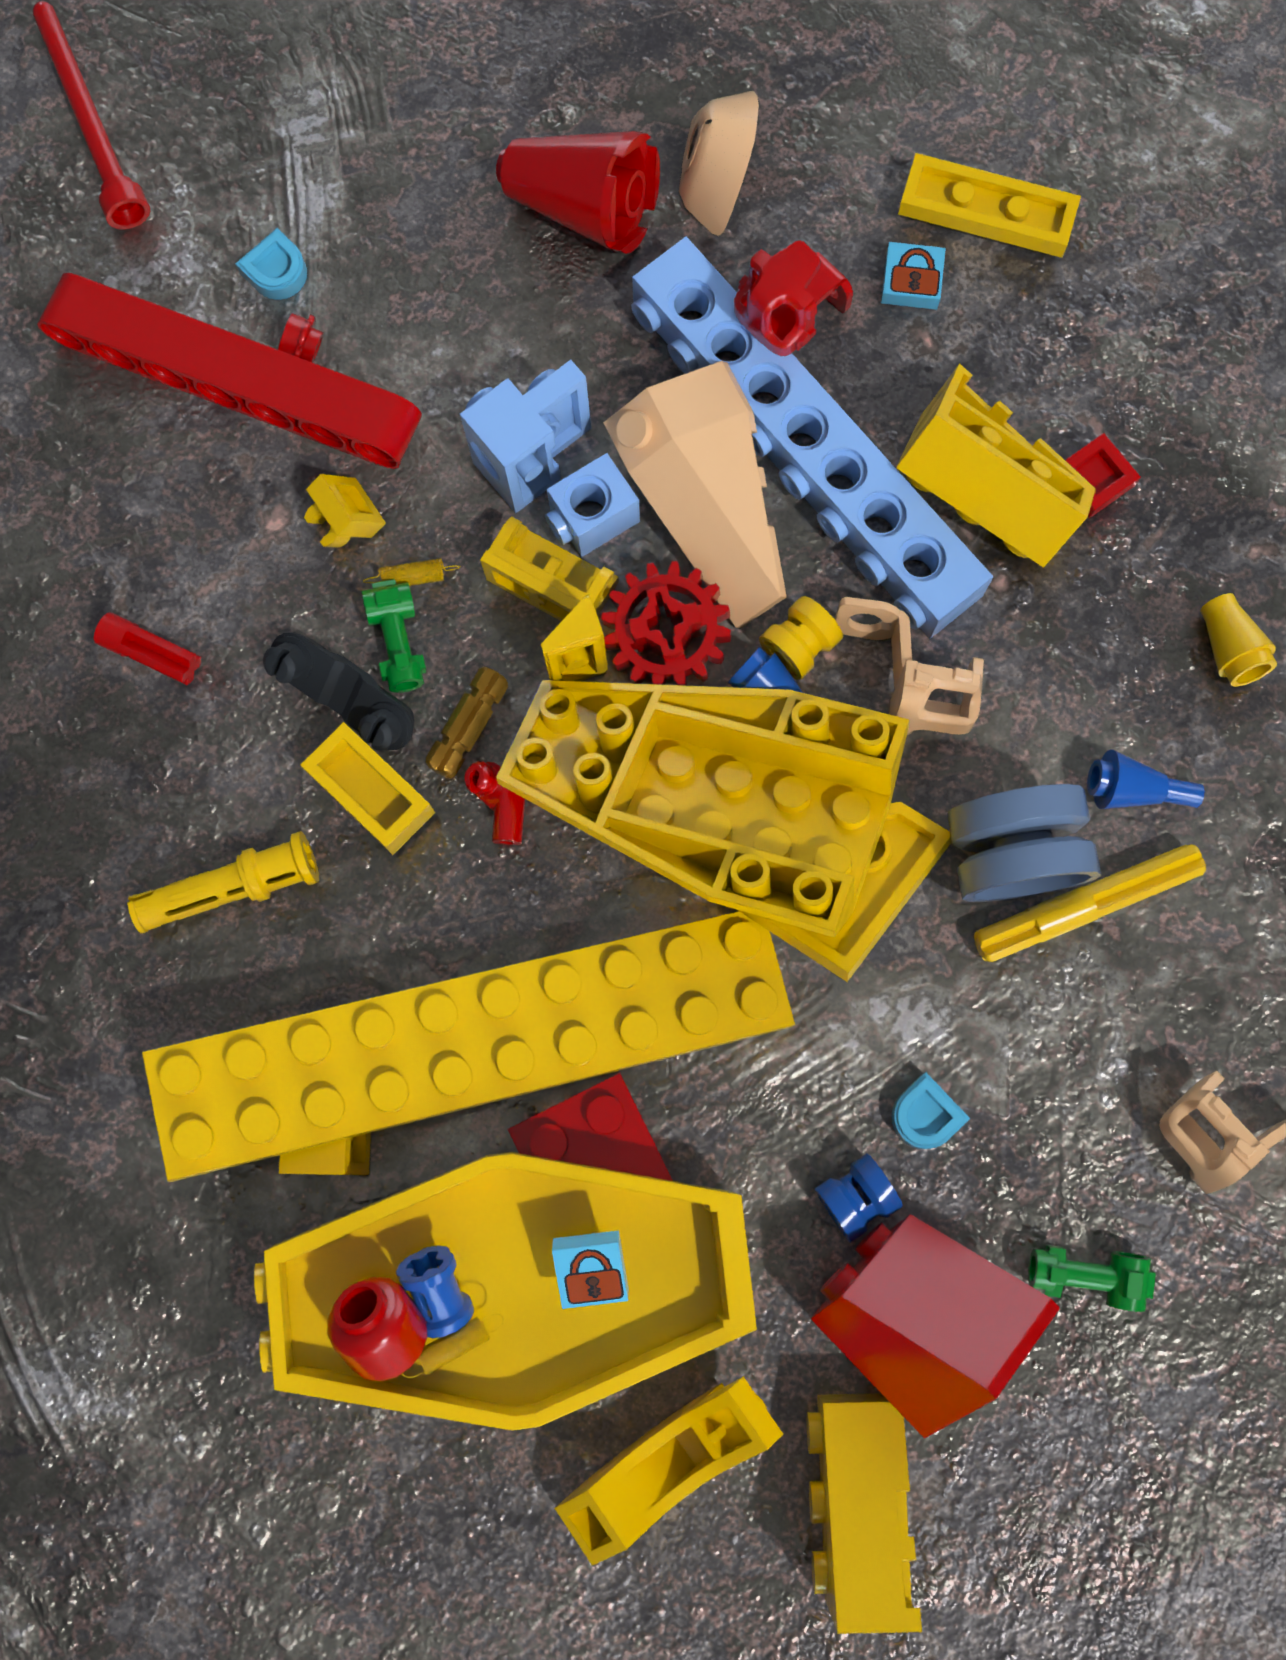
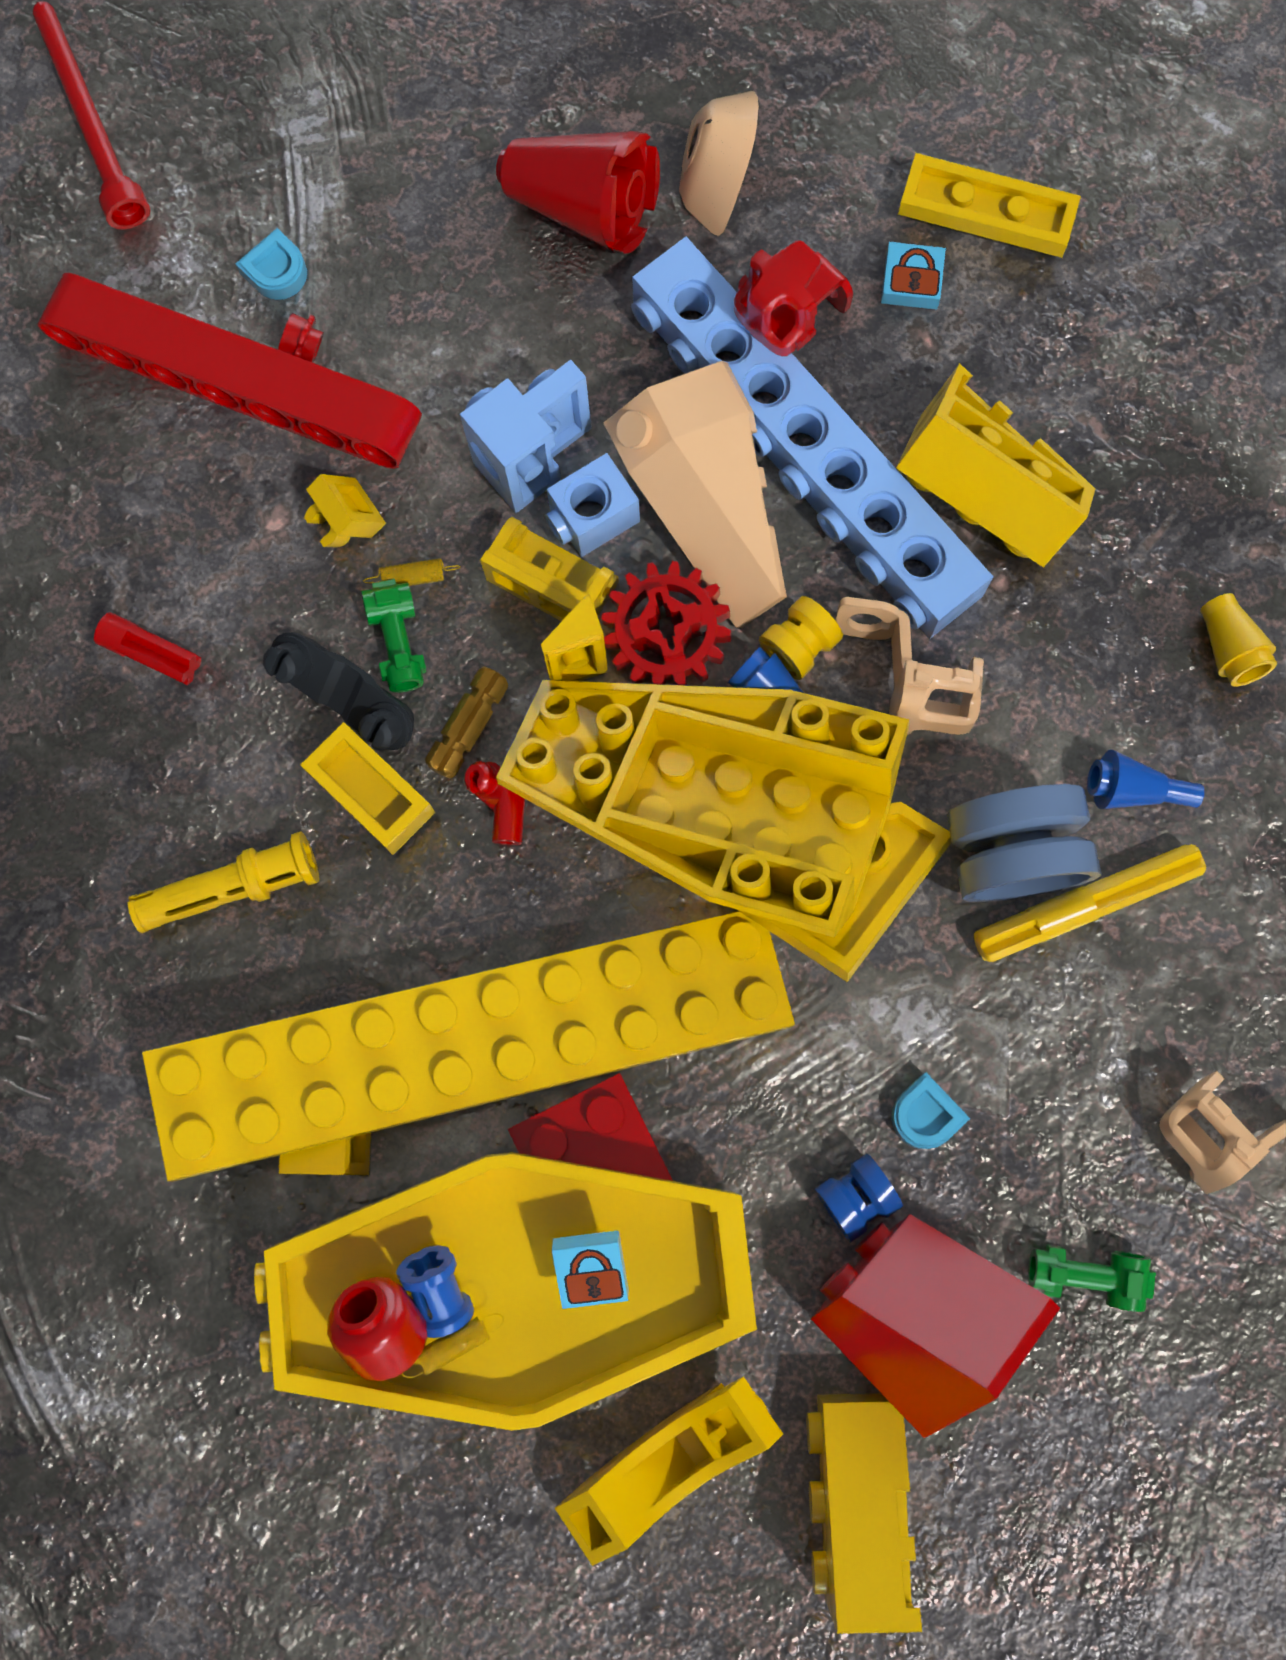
red plate [1065,433,1141,519] -> none

